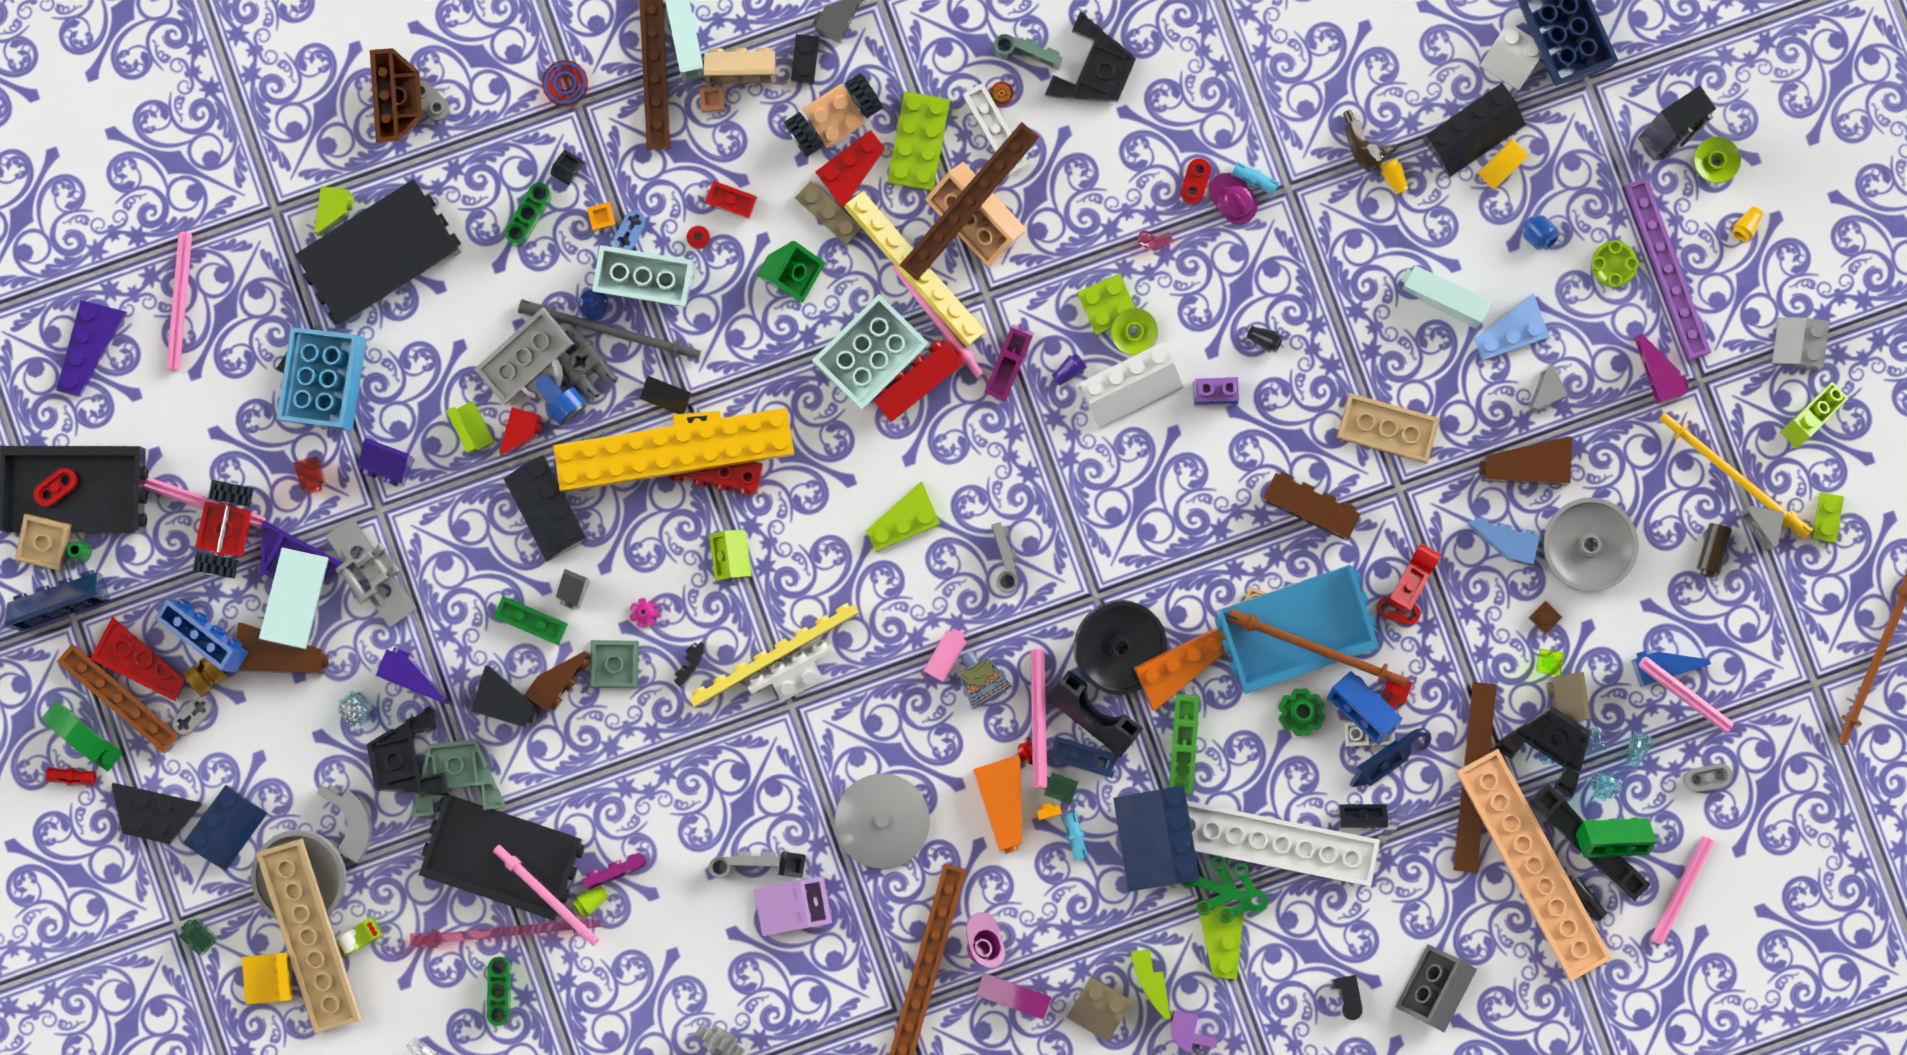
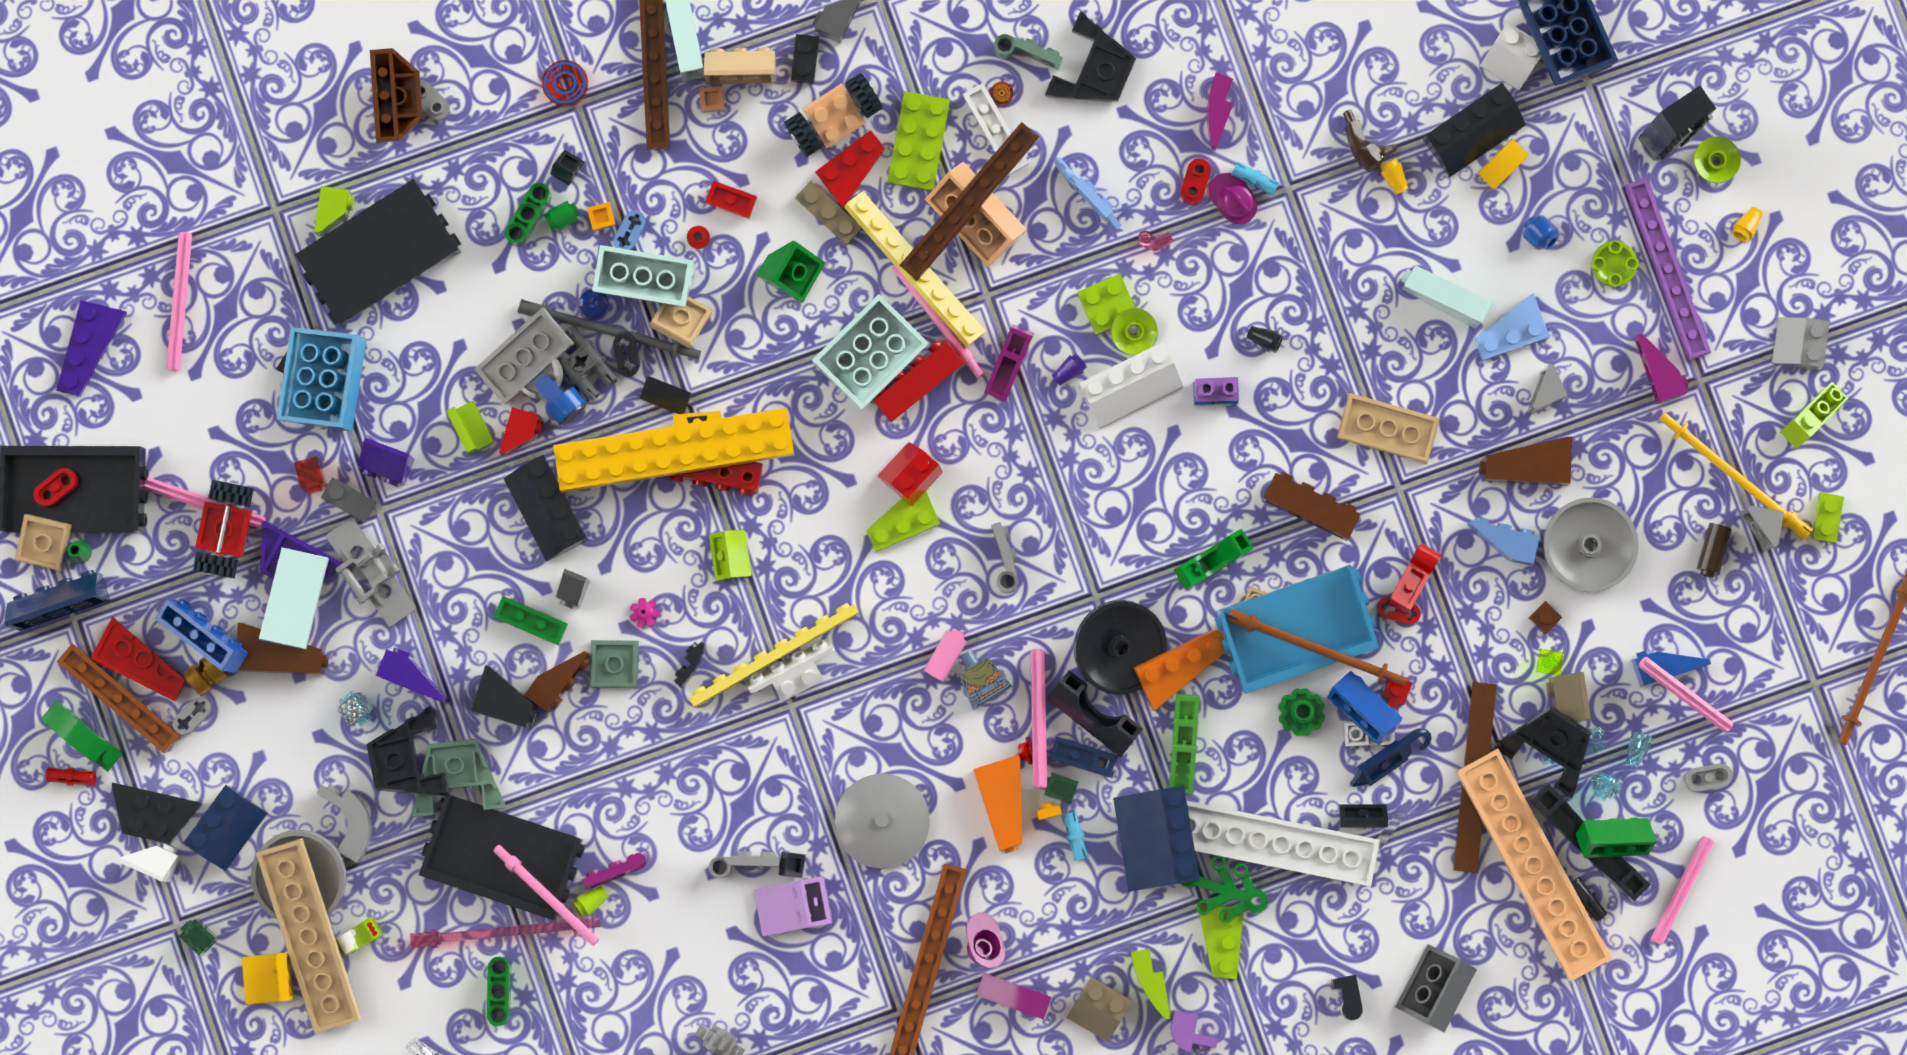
none -> white slope [118,844,182,882]
none -> dark grey slope [321,477,377,523]
none -> green brick [544,200,581,232]
none -> black beam [613,331,640,377]
none -> tan tile [649,297,713,348]
none -> red slope [877,442,943,507]
none -> light blue plate [1054,157,1122,230]
none -> green arch [1174,529,1254,590]
none -> magenta slope [1207,72,1234,151]

